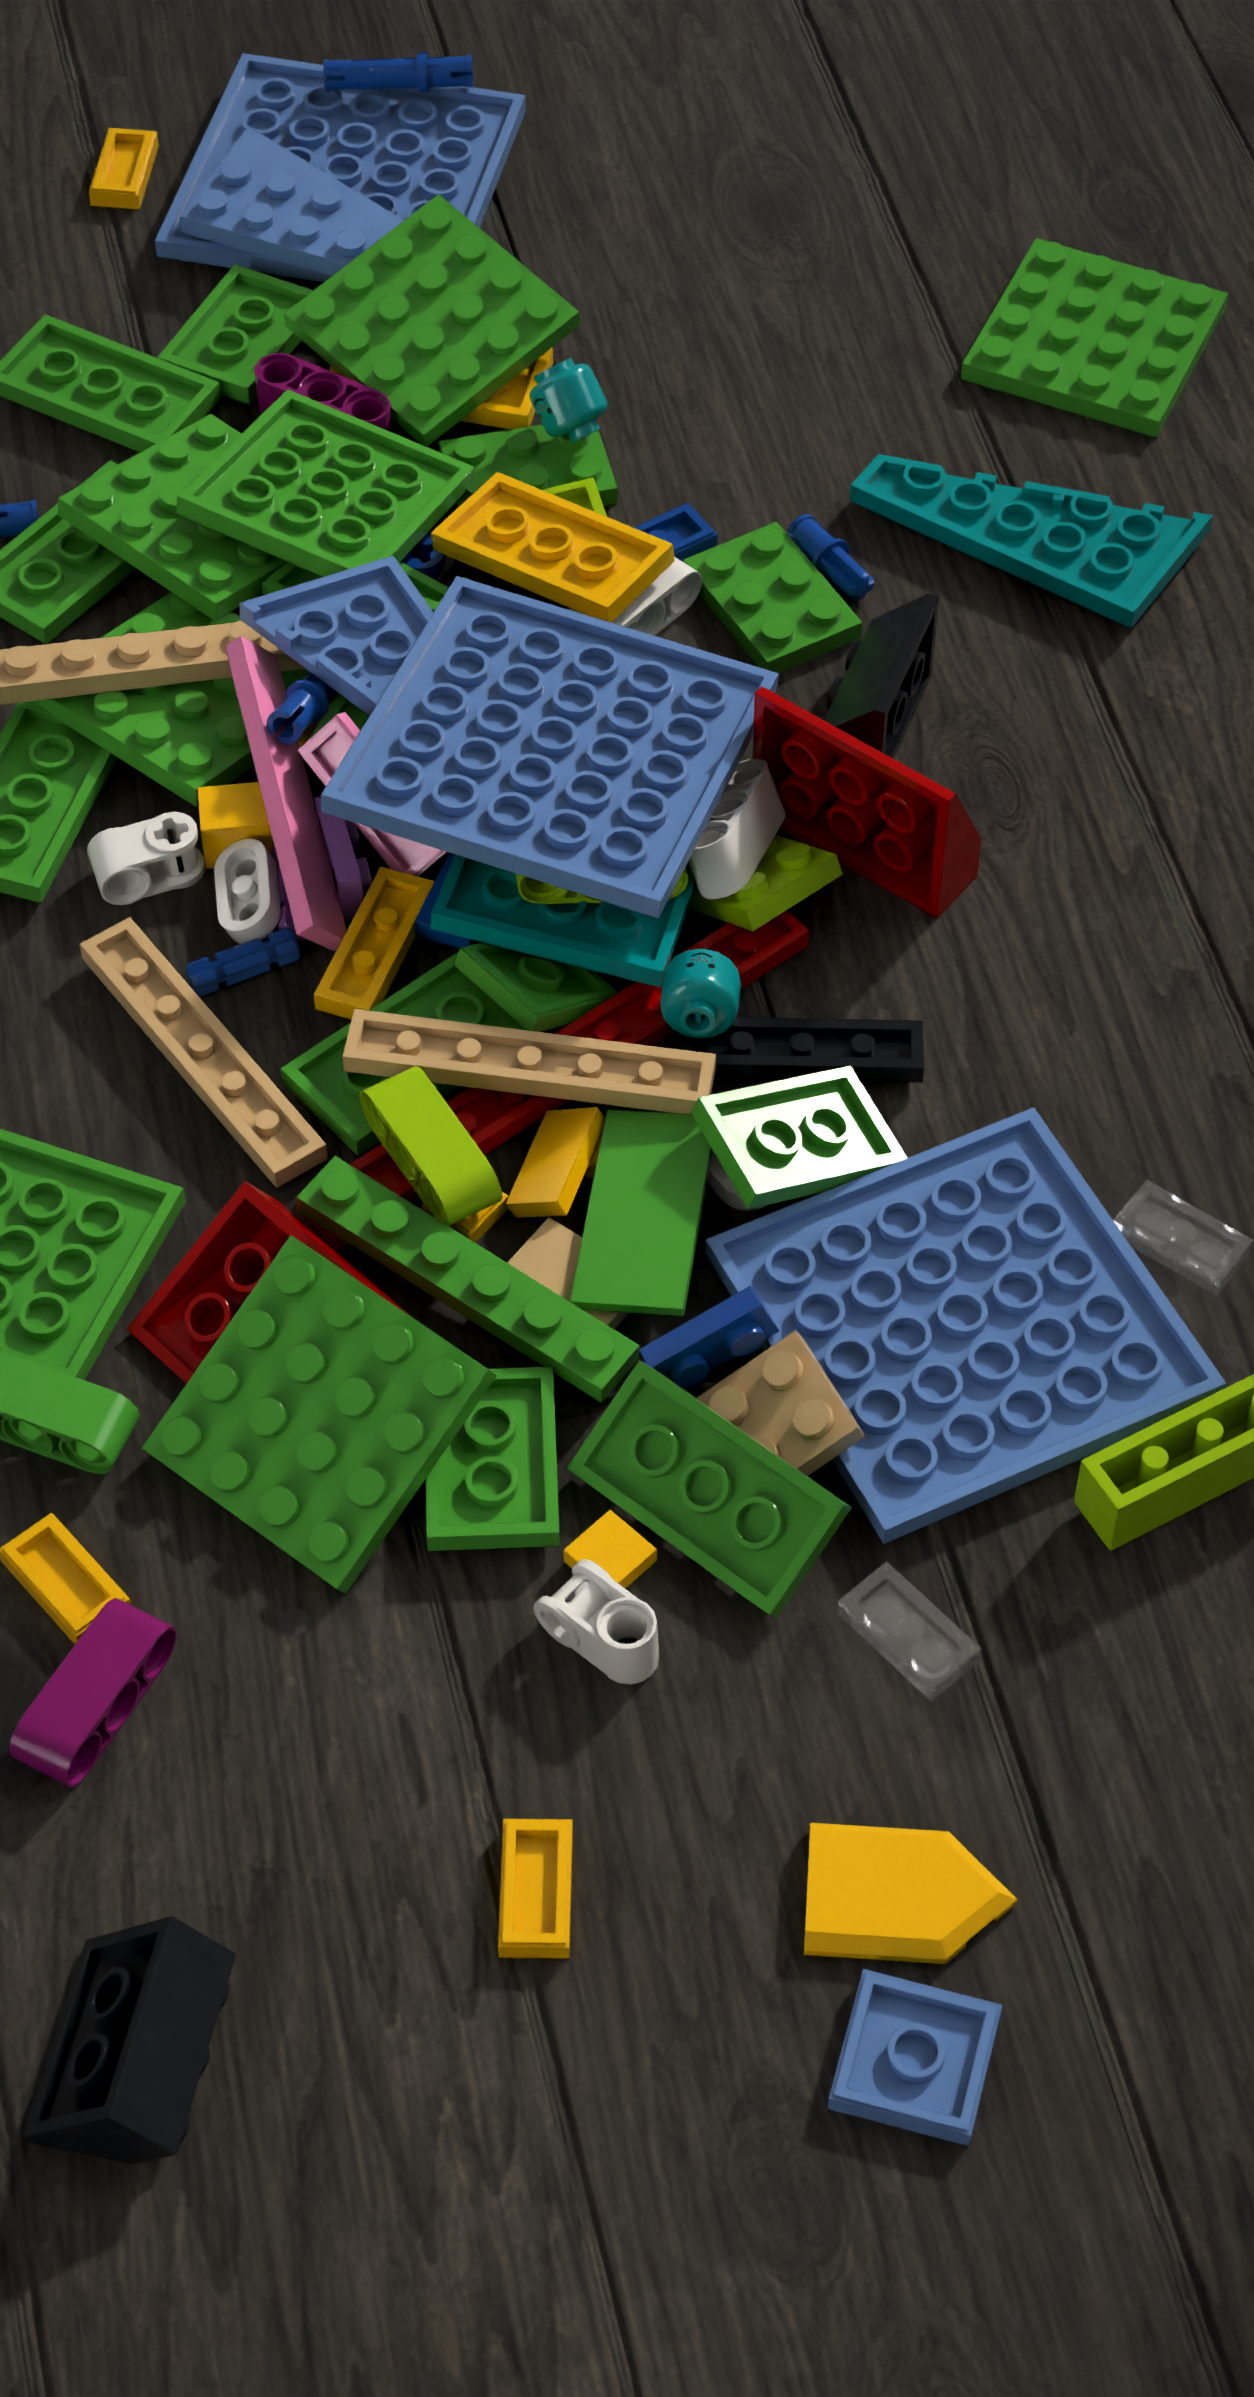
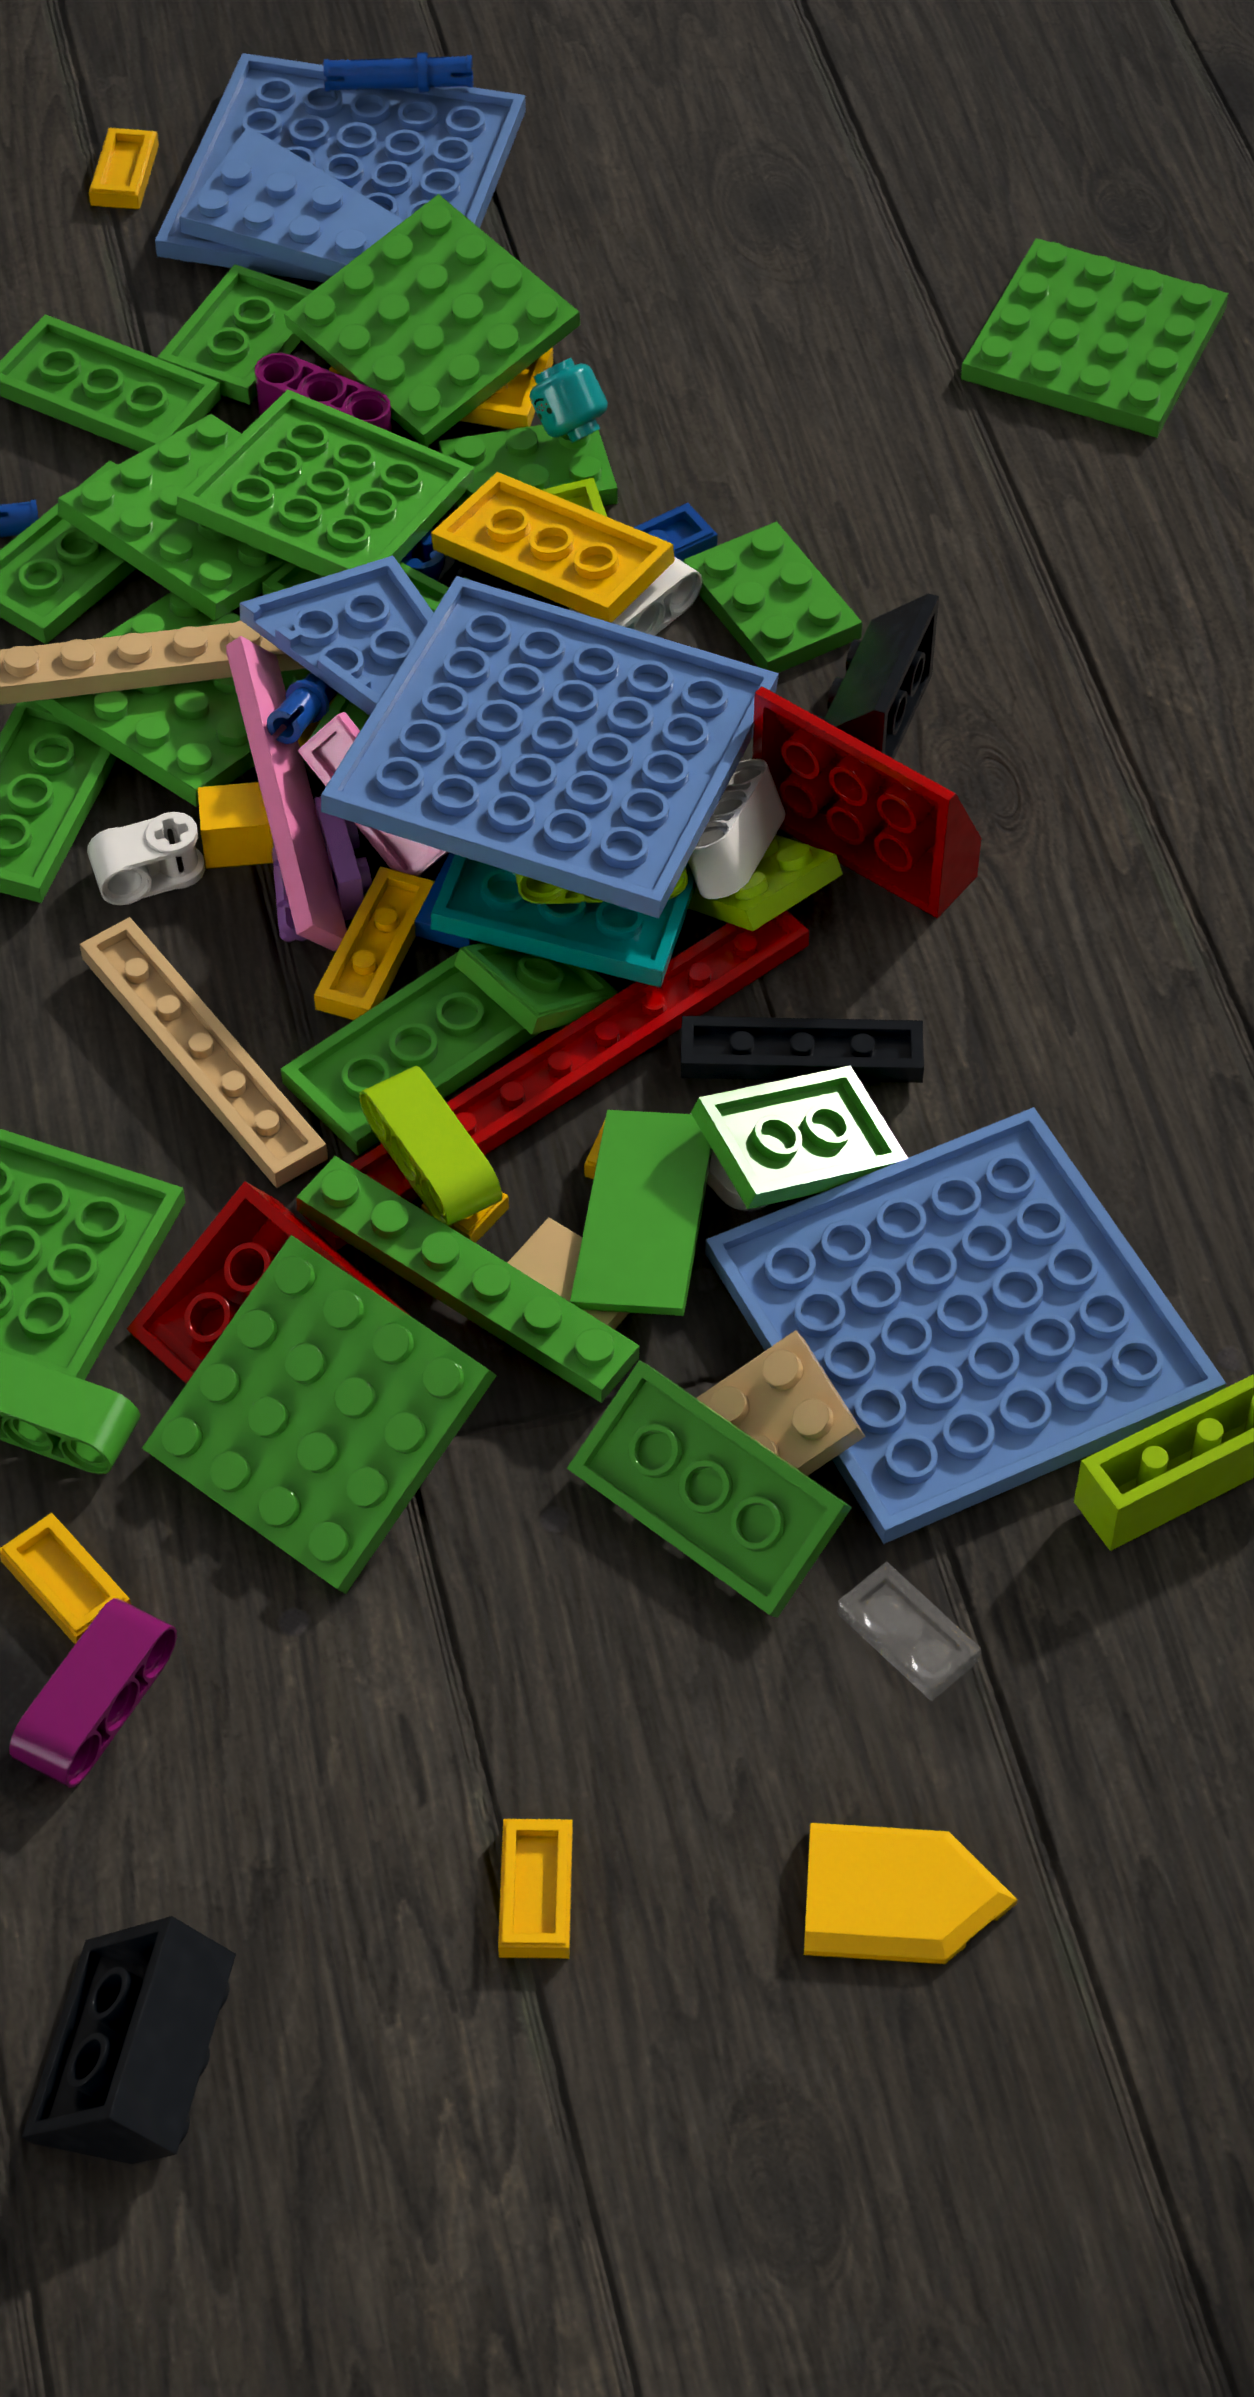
blue axle [185,928,300,997] -> none
white plate [214,838,281,944] -> none
tan plate [342,1009,716,1114] -> none
bright green plate [426,1367,560,1551] -> none
yellow tile [506,1107,605,1218] -> none
white piece [533,1559,659,1684] -> none
yellow tile [563,1510,657,1589] -> none
blue plate [639,1286,779,1388] -> none
teal head [660,949,741,1039] -> none
blue axle [787,514,874,601] -> none
medium blue tile [828,1969,1002,2146] -> none
teal wing [850,454,1213,628] -> none
clear plate [1113,1180,1253,1296] -> none

